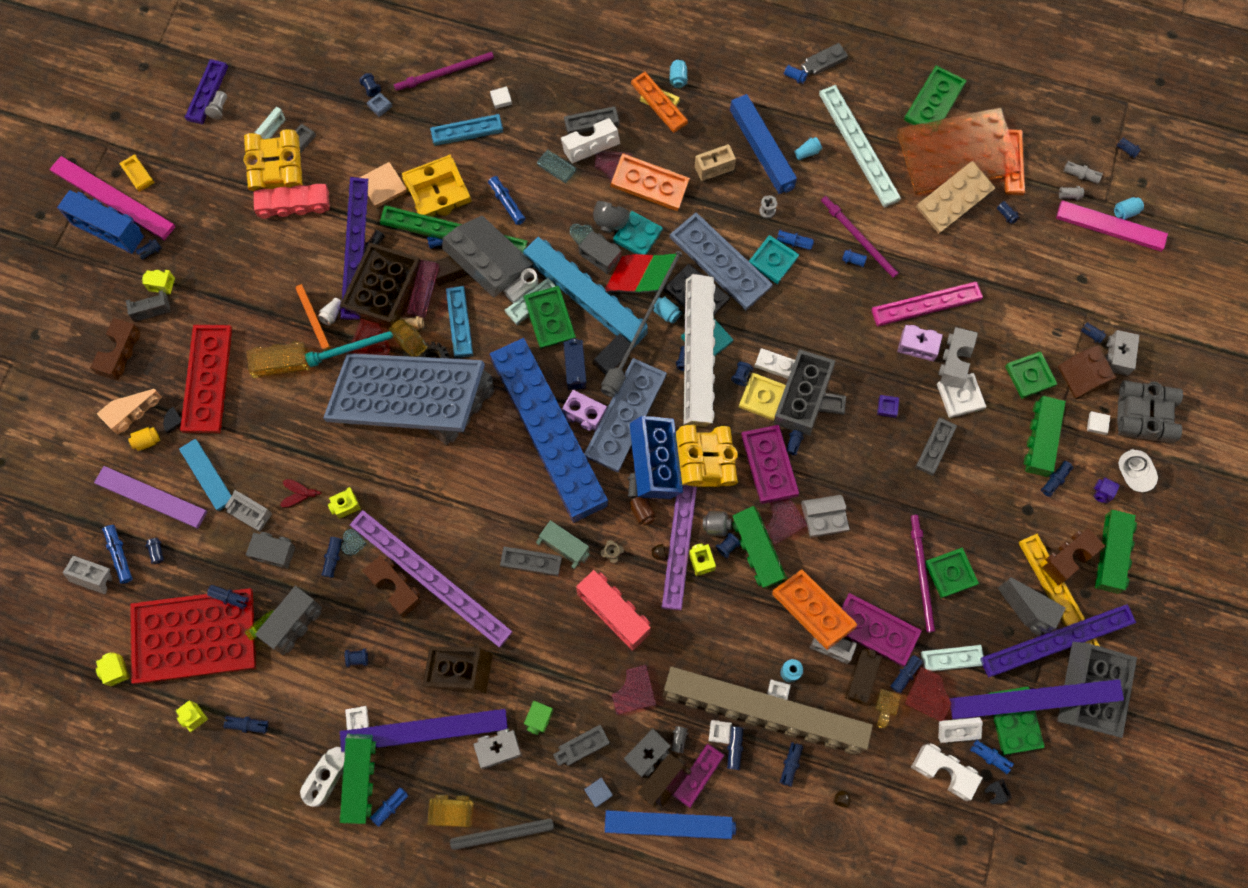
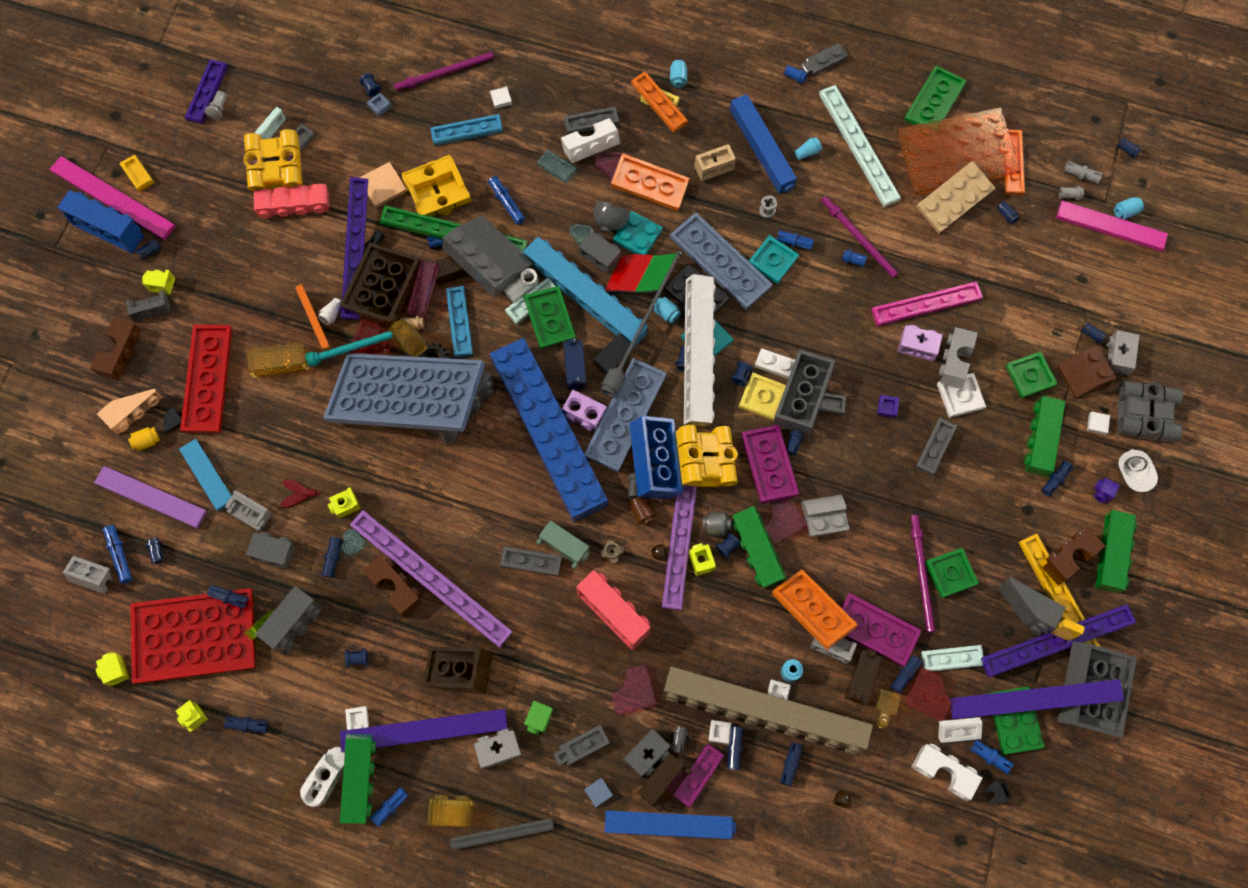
none -> yellow tile [1050,619,1085,641]

